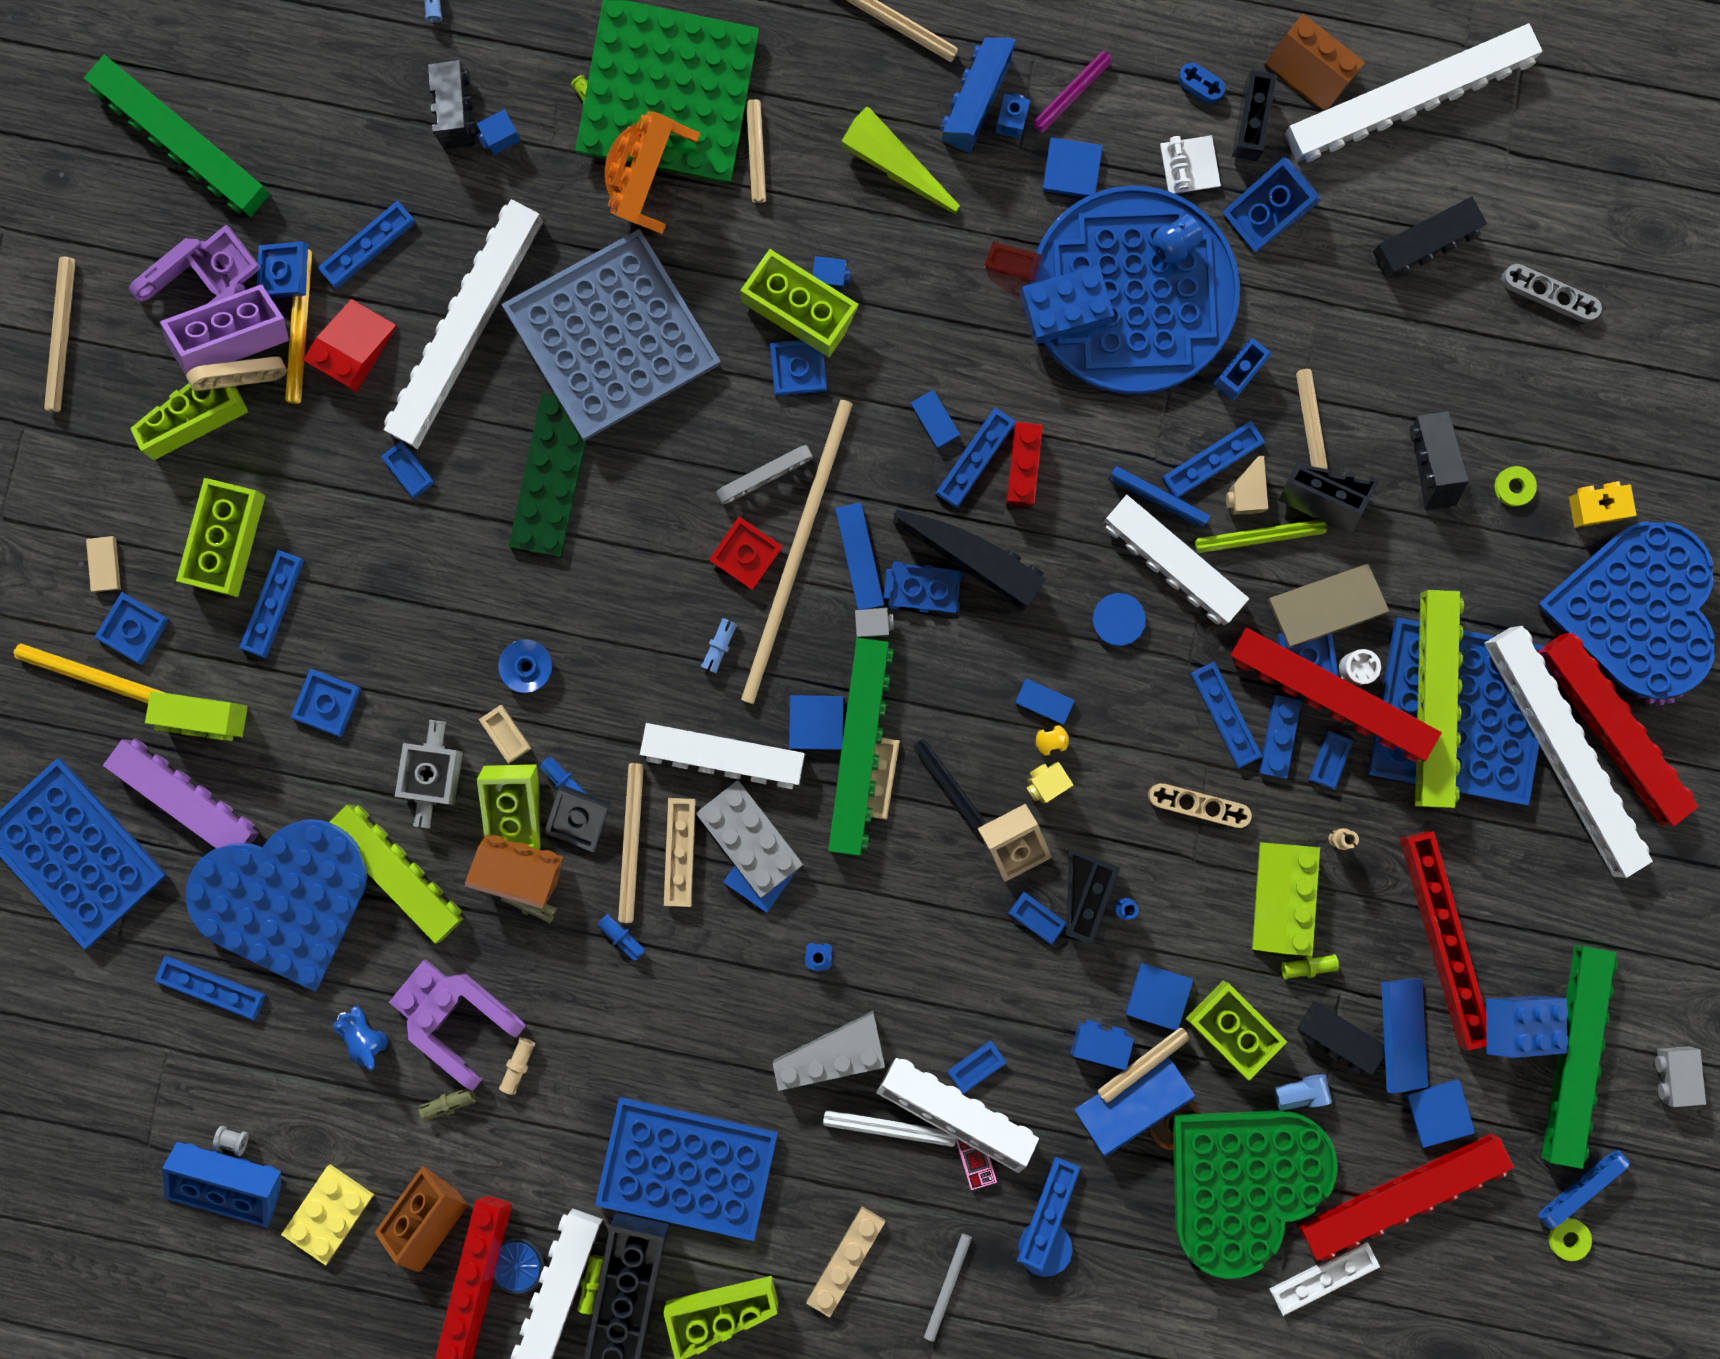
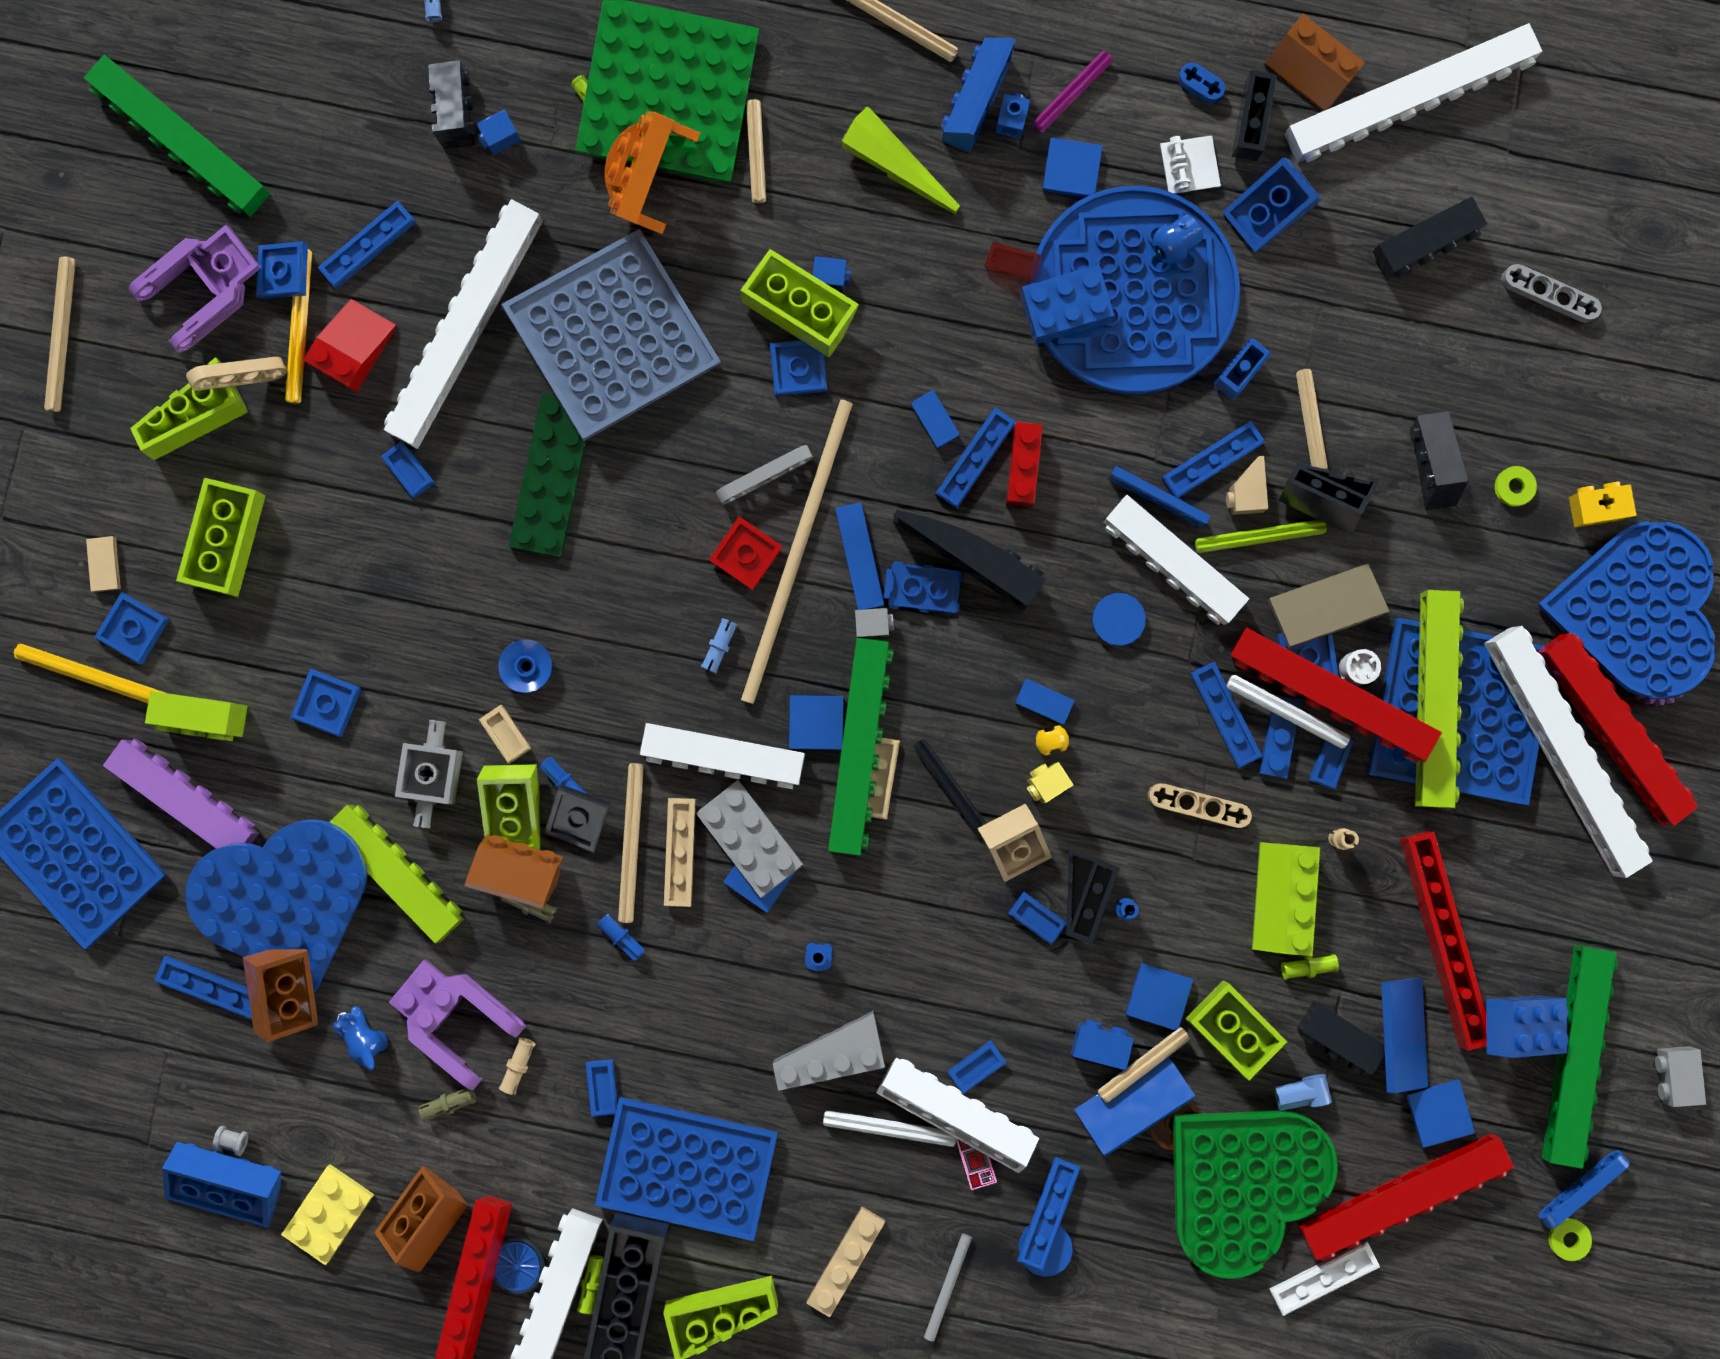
medium lavender brick [160,284,289,375] -> none
blue tile [239,550,305,658] -> none
none -> dark orange slope [243,949,318,1042]
none -> blue tile [586,1059,618,1117]
none -> white axle [1227,675,1350,748]

